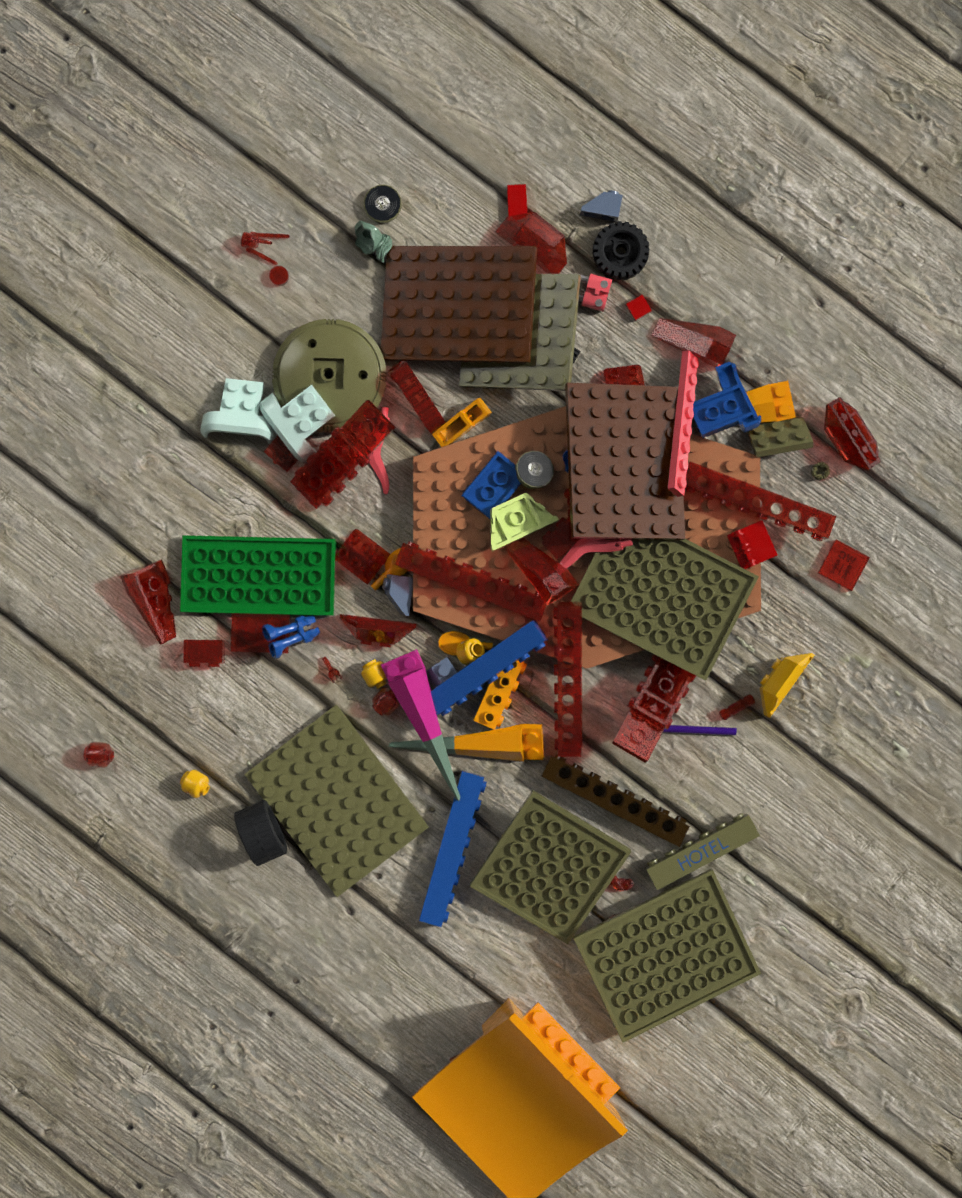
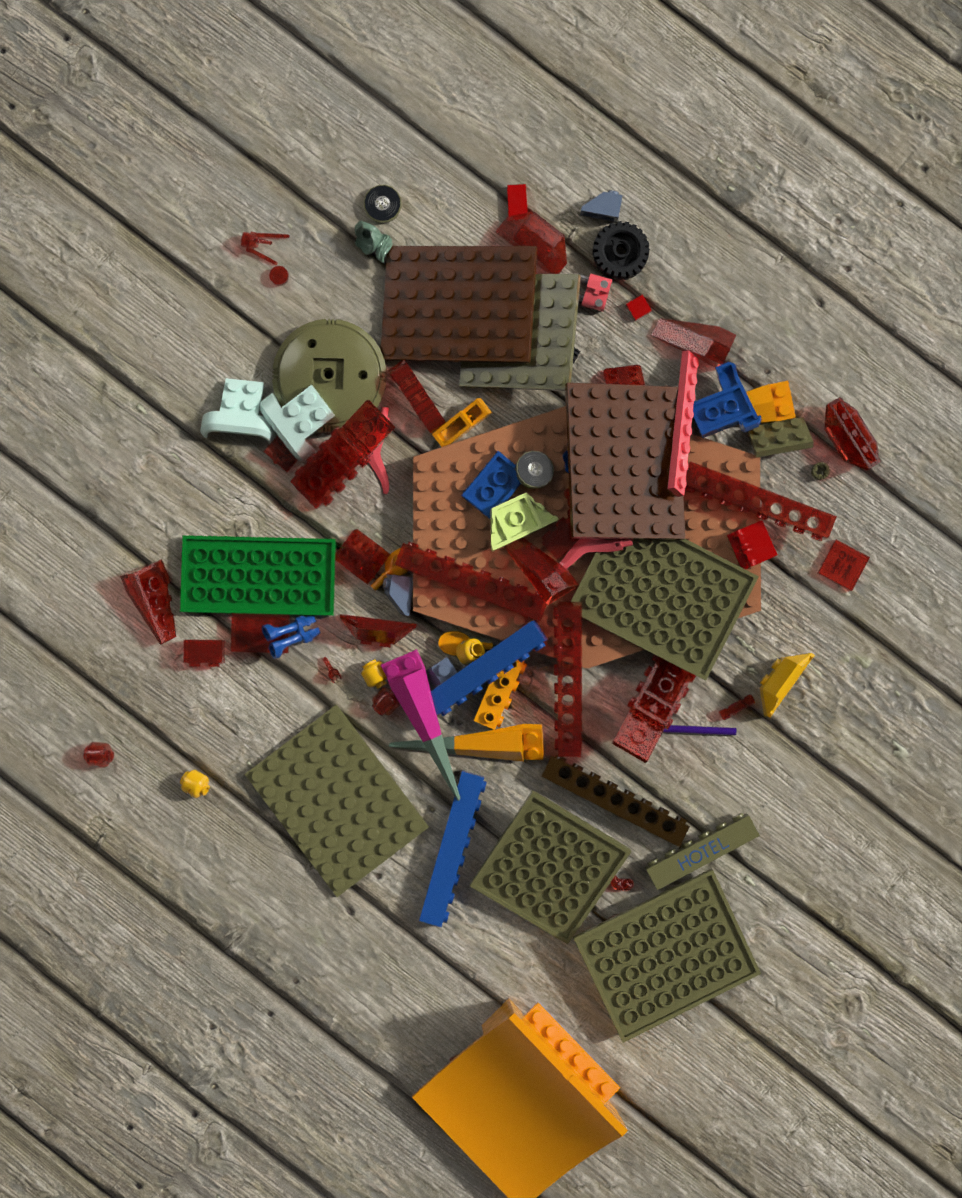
black tyre [234,800,288,866] -> none

